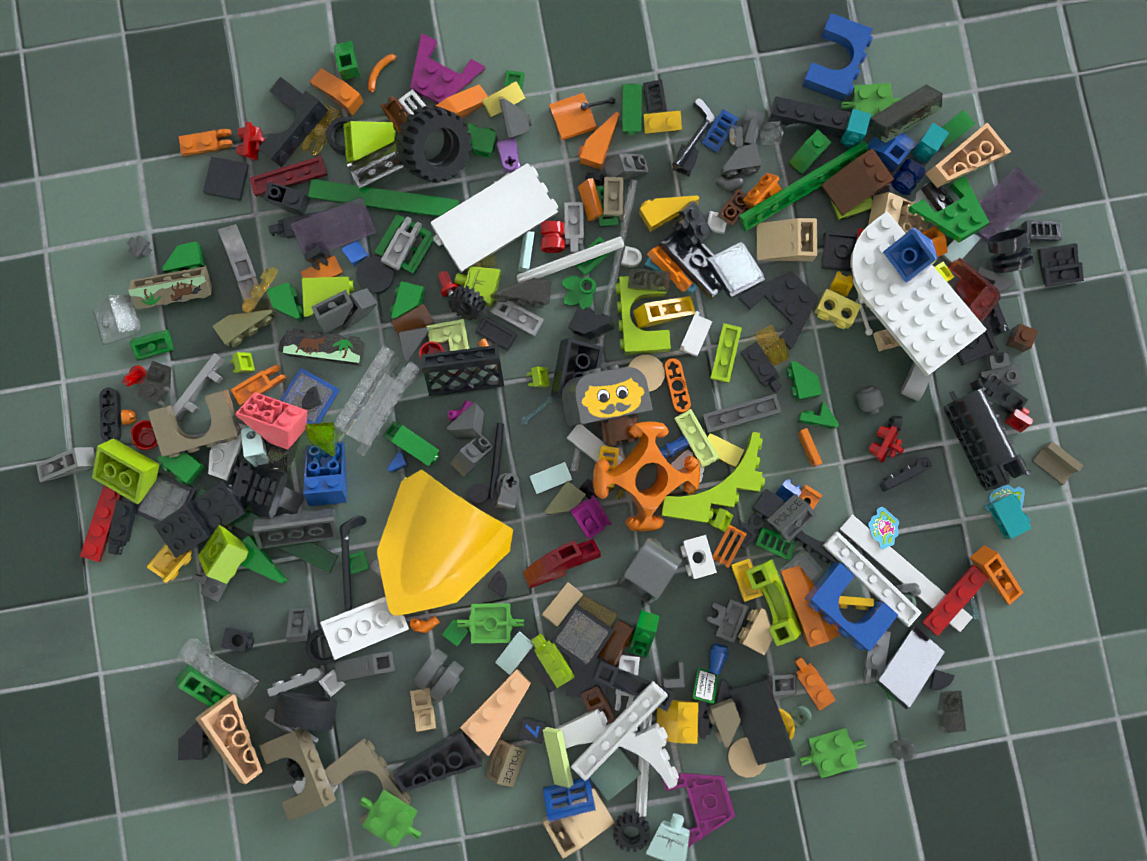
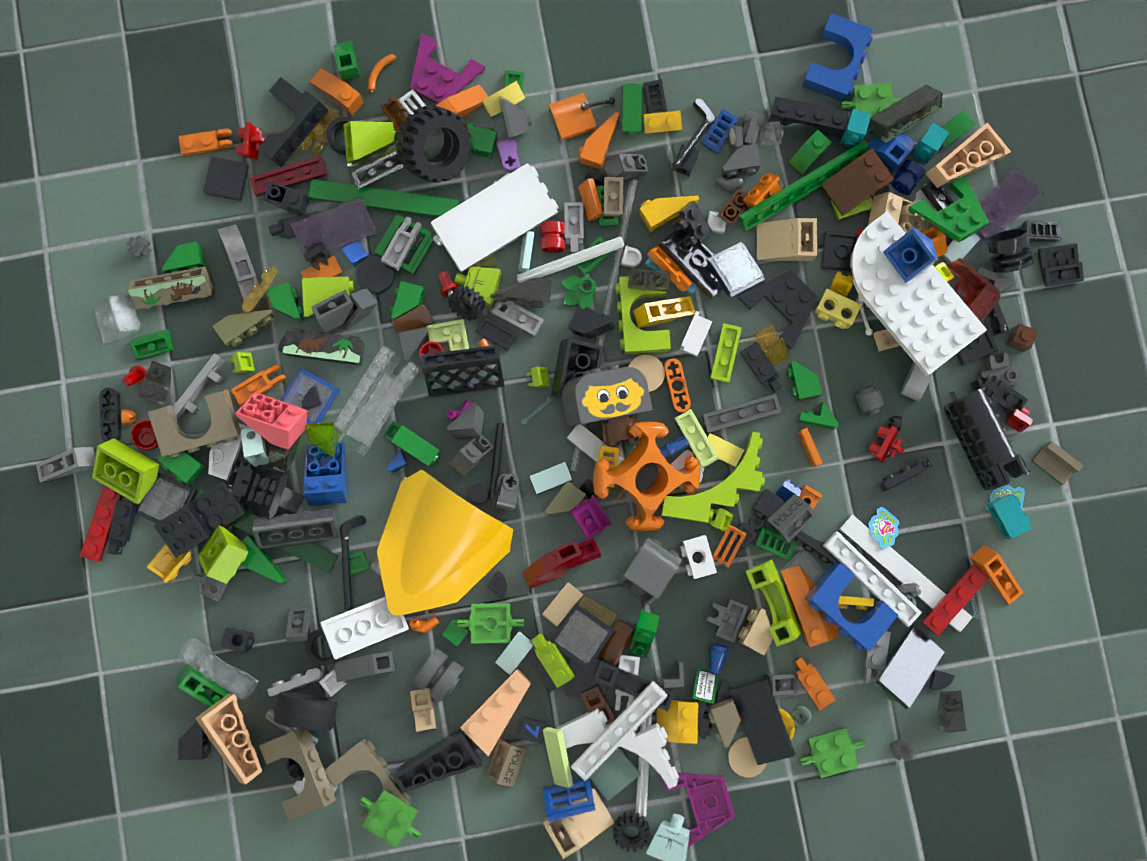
yellow plate [731,558,763,602] -> none

